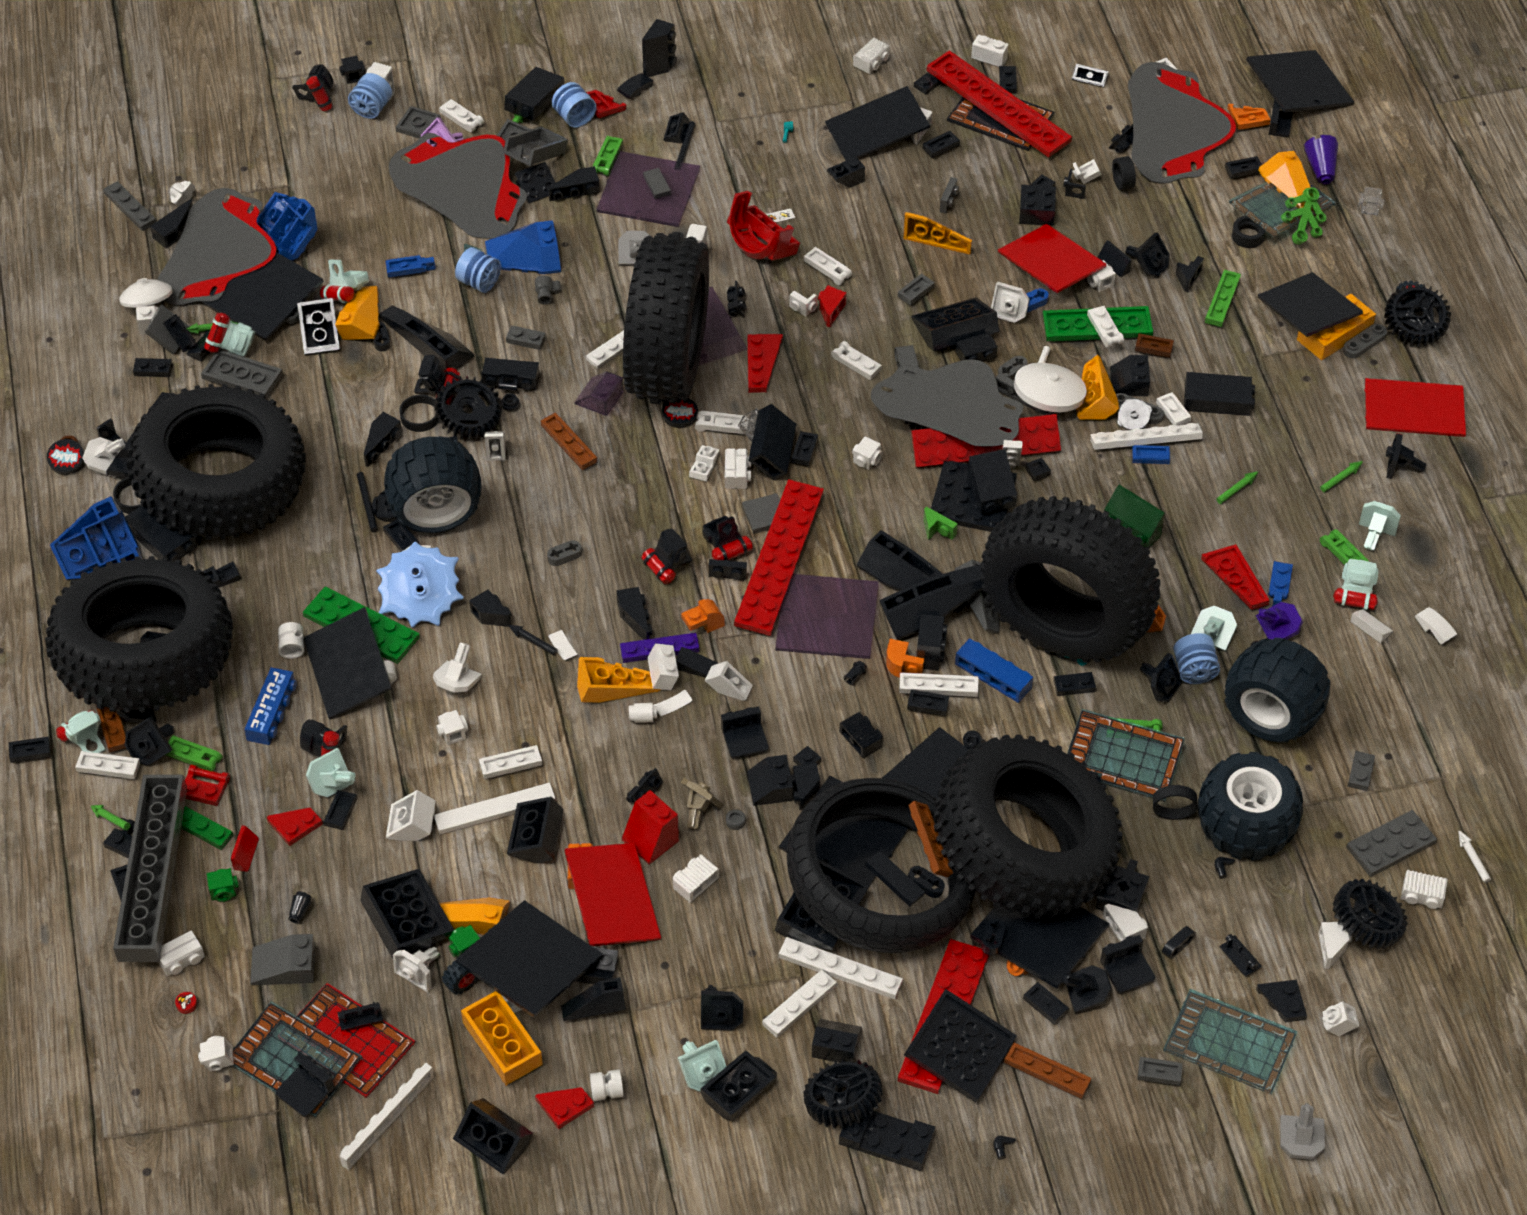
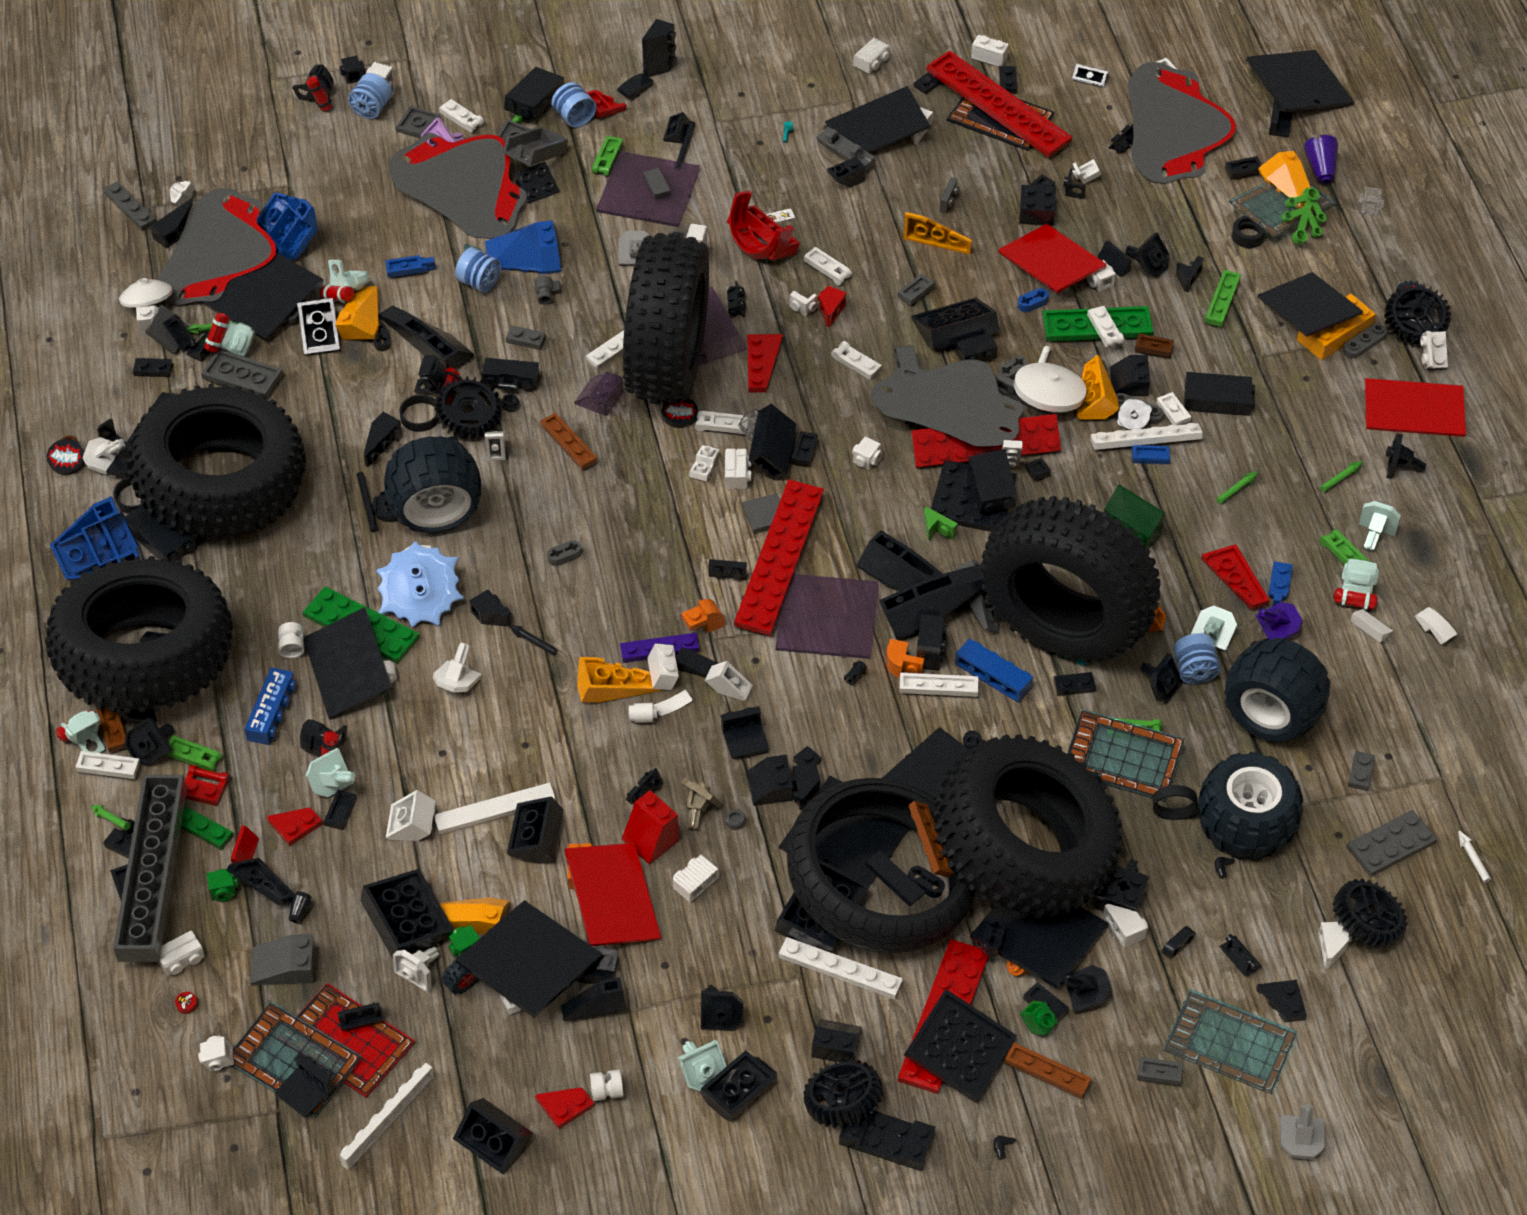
black plate [8,736,51,763] -> none
black slope [203,561,242,588] -> none
black plate [383,519,419,552] -> none
white brick [436,710,468,745] -> none
light orange brick [461,991,543,1085] -> none
white plate [479,745,542,779] -> none
black slope [548,166,600,201] -> none
white sticker [548,630,577,660] -> none
black slope [616,587,653,640] -> none
black piece [641,528,692,585] -> none
black piece [702,516,753,561] -> none
white plate [762,969,837,1038] -> none
black brick [839,712,883,758] -> none
black plate [907,690,949,716] -> none
black plate [922,131,960,158] -> none
white piece [991,282,1030,323] -> none
black bracket [1100,935,1155,994] -> none
black tyre [1112,156,1136,190] -> none
orange wing [1227,104,1271,130] -> none
white brick [1322,1001,1359,1036] -> none
white brick [1400,870,1448,909] -> none
none -> black wing [226,858,295,905]
none -> dark grey hinge [816,127,876,171]
none -> green brick [1019,1000,1058,1035]
none -> white bracket [1420,331,1448,369]

